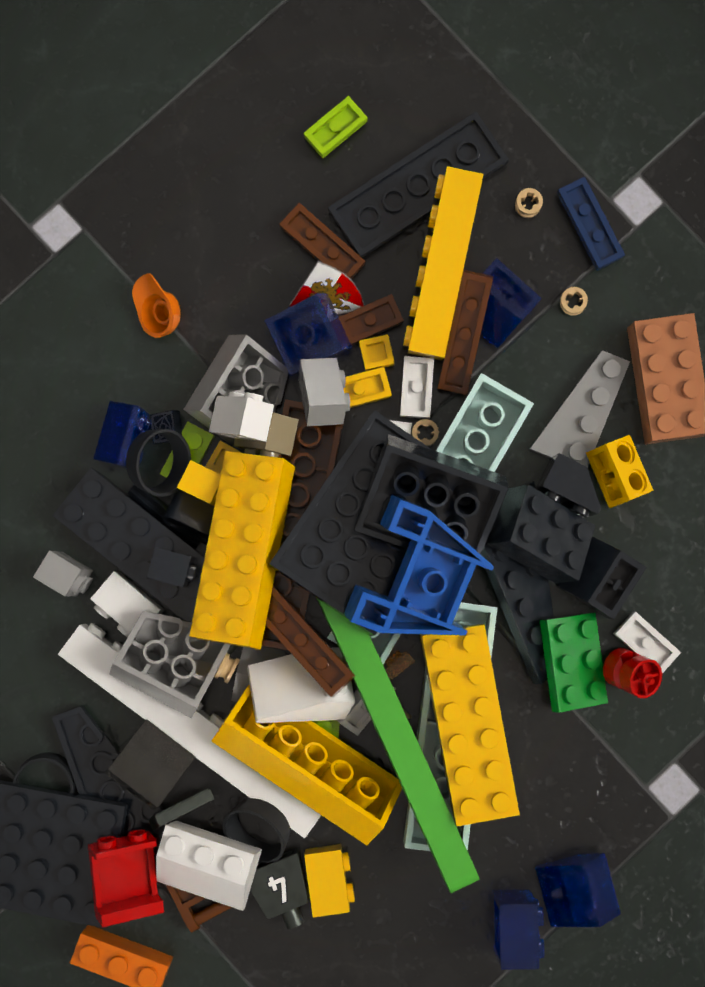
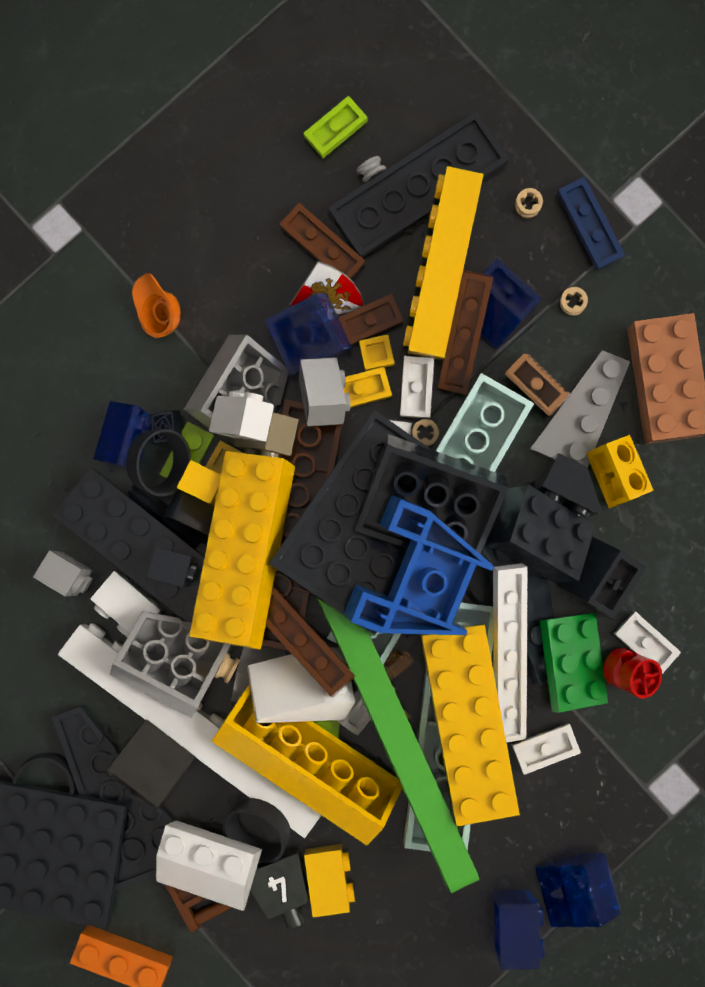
red panel [88,829,164,928] -> none
pearl dark grey tile [149,789,214,830] -> none
none -> light grey bush [357,156,387,184]
none -> white plate [493,563,527,743]
none -> medium nougat brick [505,354,570,416]
none -> white plate [512,723,581,775]

